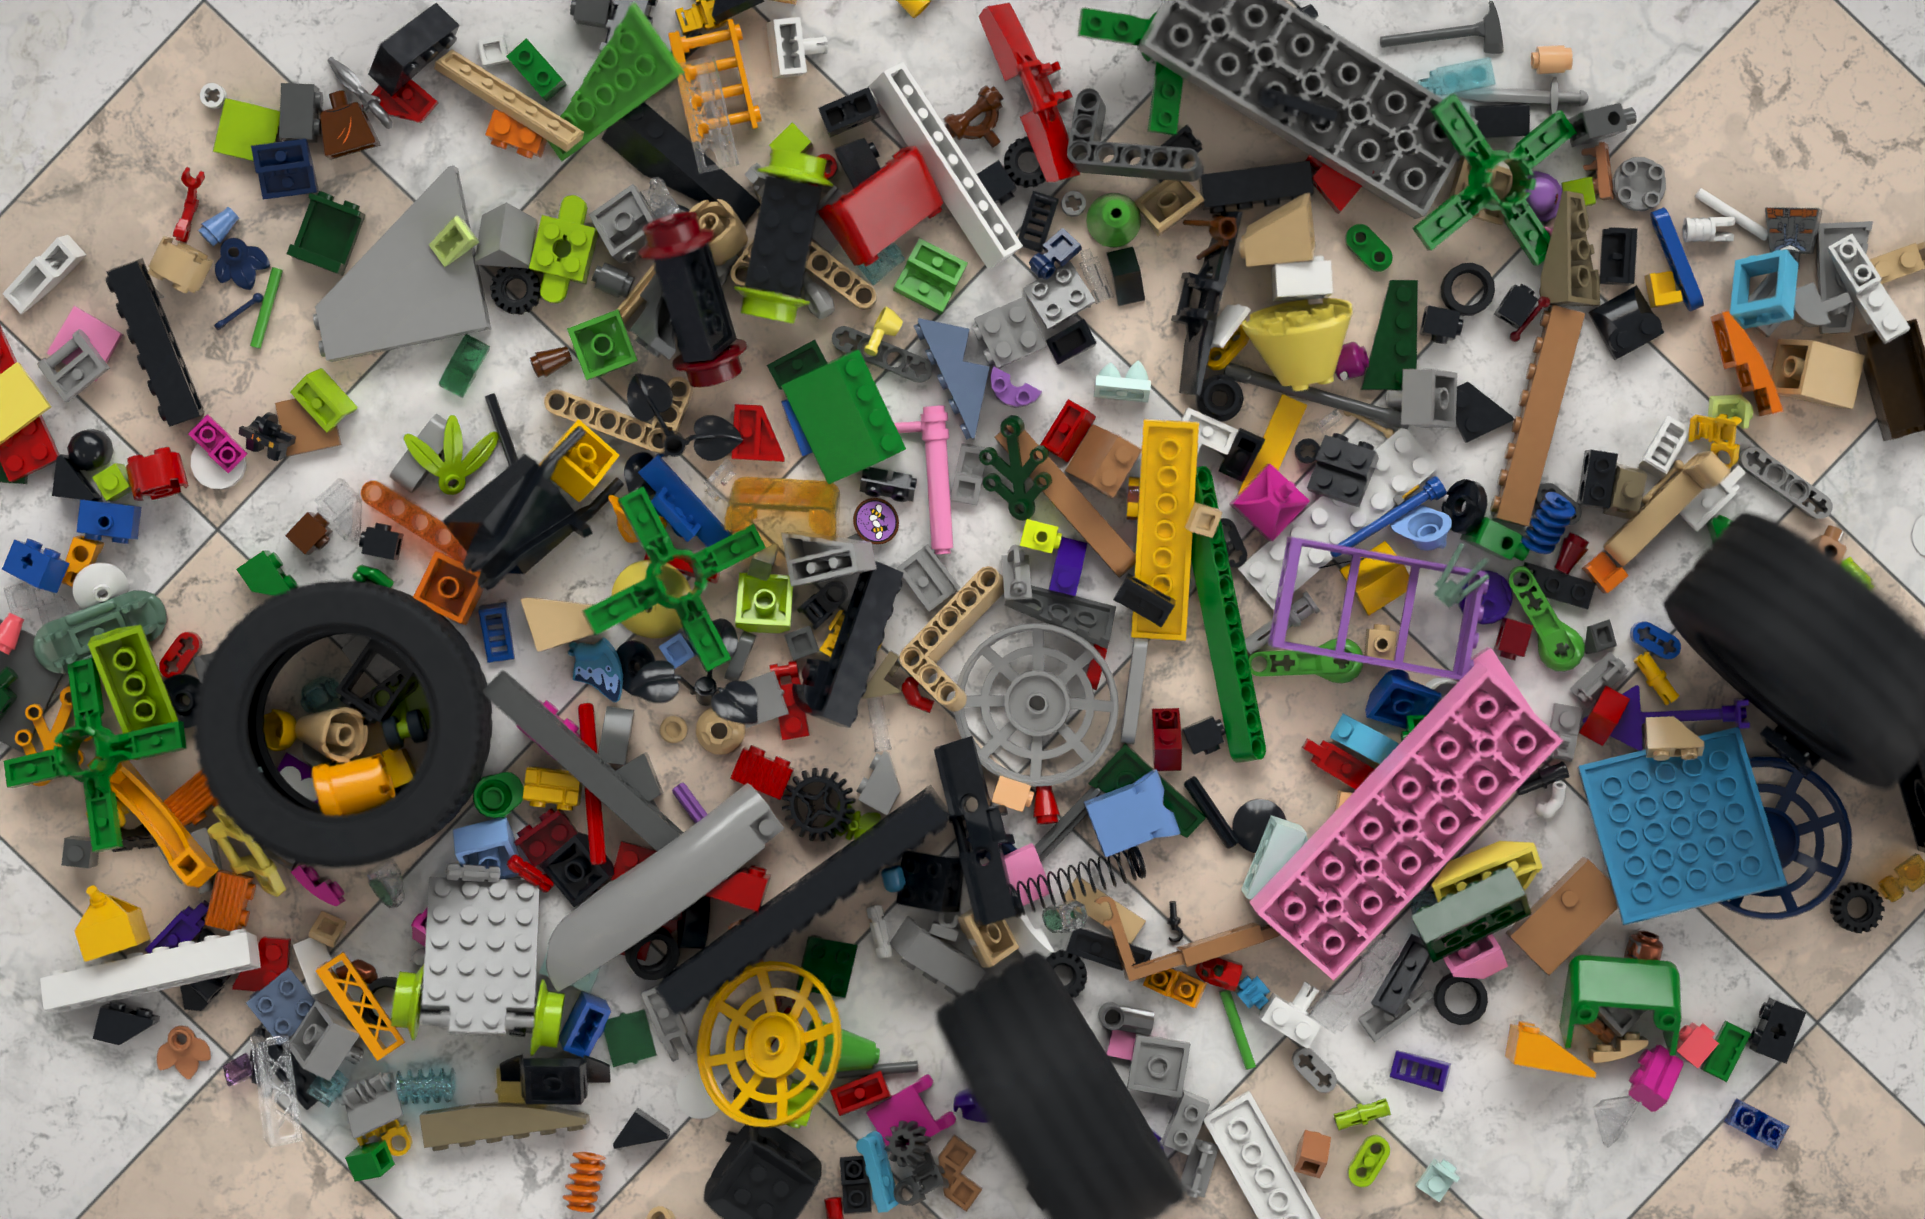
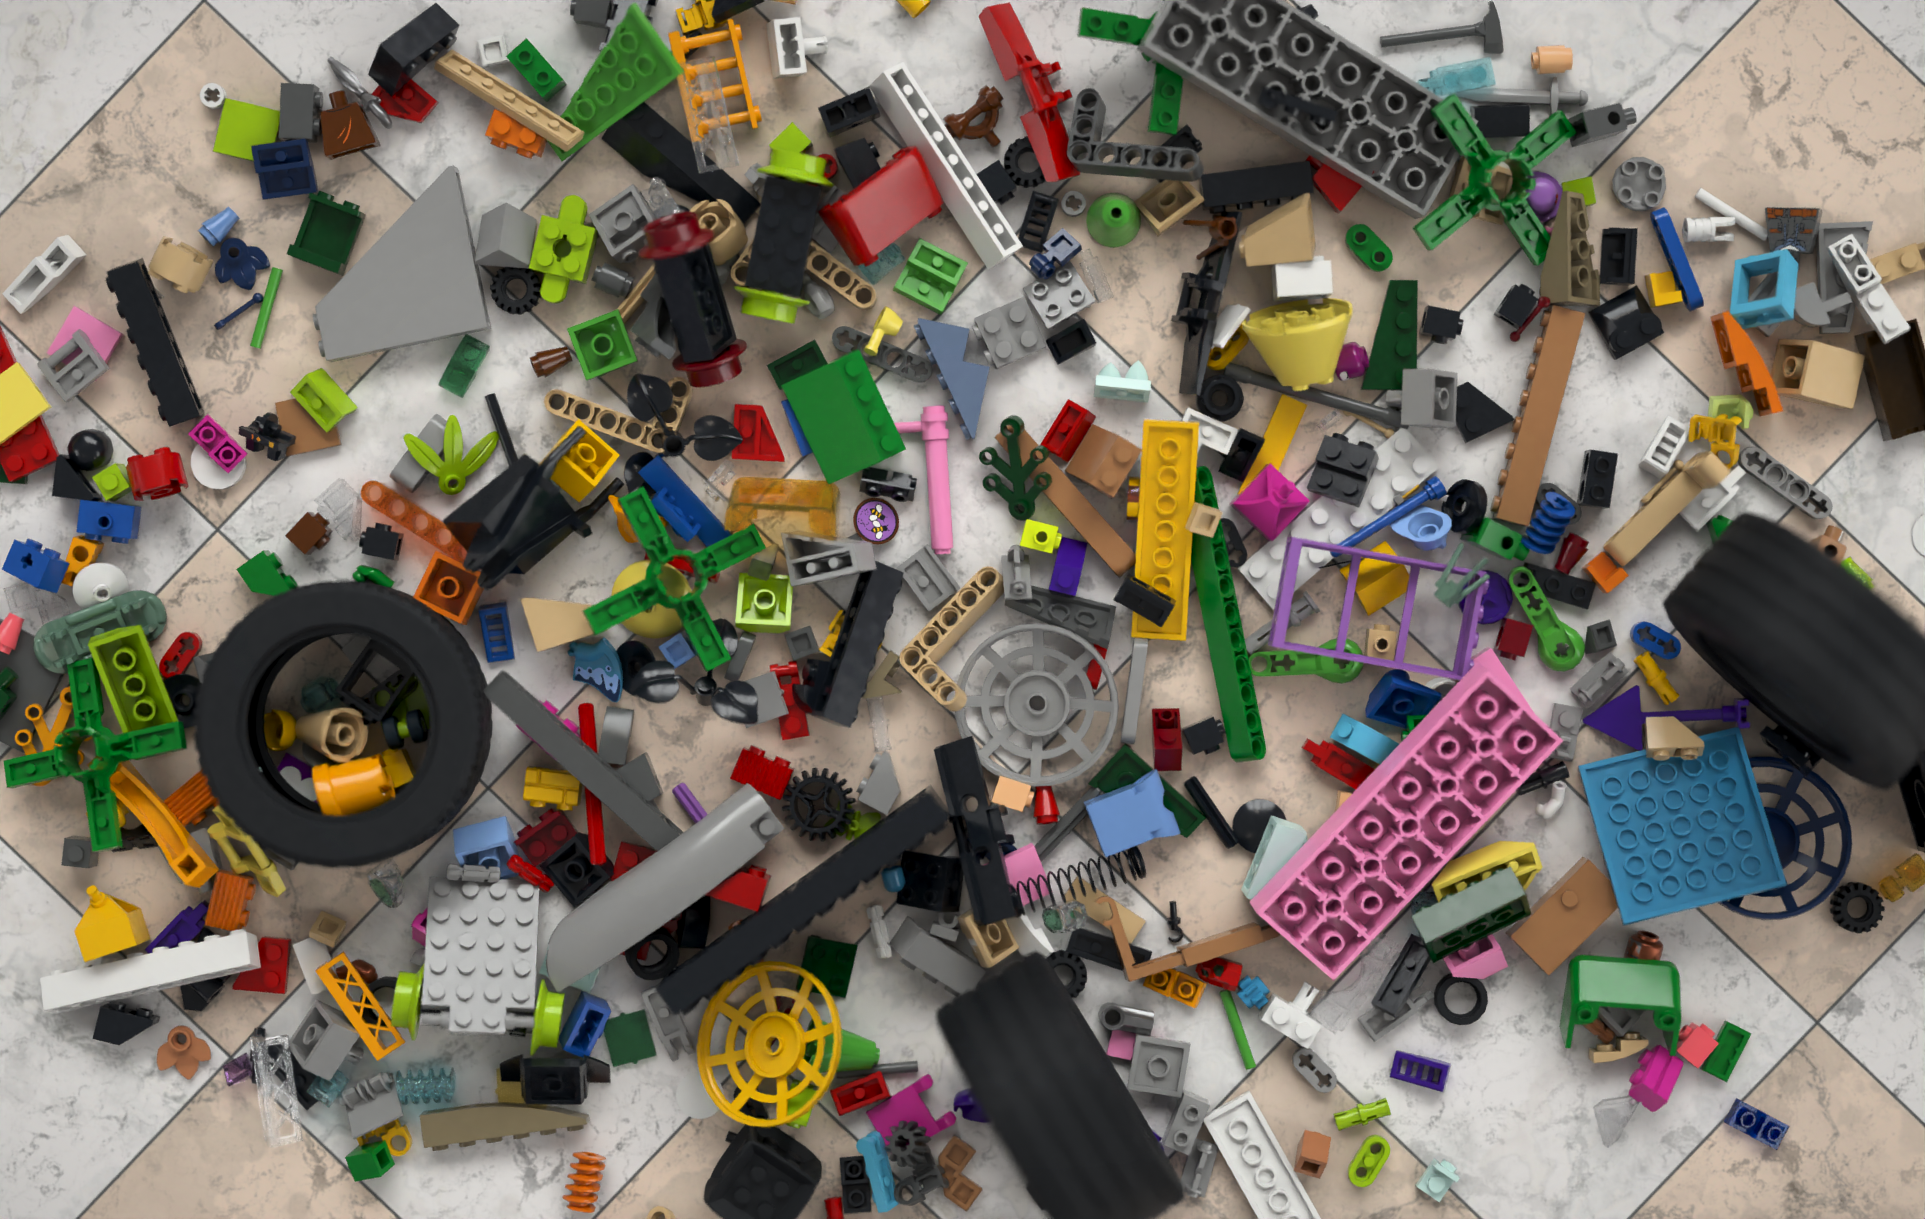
red piece [173,167,205,243] -> none
sand blue hinge [246,968,315,1045] -> none
dark pink slope [291,864,346,906] -> none
yellowish green slope [429,216,480,267] -> none
green hat [473,772,524,818] -> none
black slope [613,1107,670,1149] -> none
tan tile [660,716,688,743] -> none
tan piece [696,707,746,755] -> none
black piece [797,581,848,630] -> none
red arm [901,677,935,713] -> none
light grey slope [950,443,988,505] -> none
medium lavender cylinder [990,366,1042,408] -> none
black slope [1106,247,1145,306] -> none
black bush [1295,438,1320,463] -> none
black tyre [1441,263,1495,316] -> none
light orange slope [1505,1021,1596,1078] -> none
red slope [1579,685,1630,746] -> none
nougat plate [1581,142,1615,200] -> none
dark tan torso [1602,464,1647,520] -> none
black brick [1749,998,1806,1064] -> none

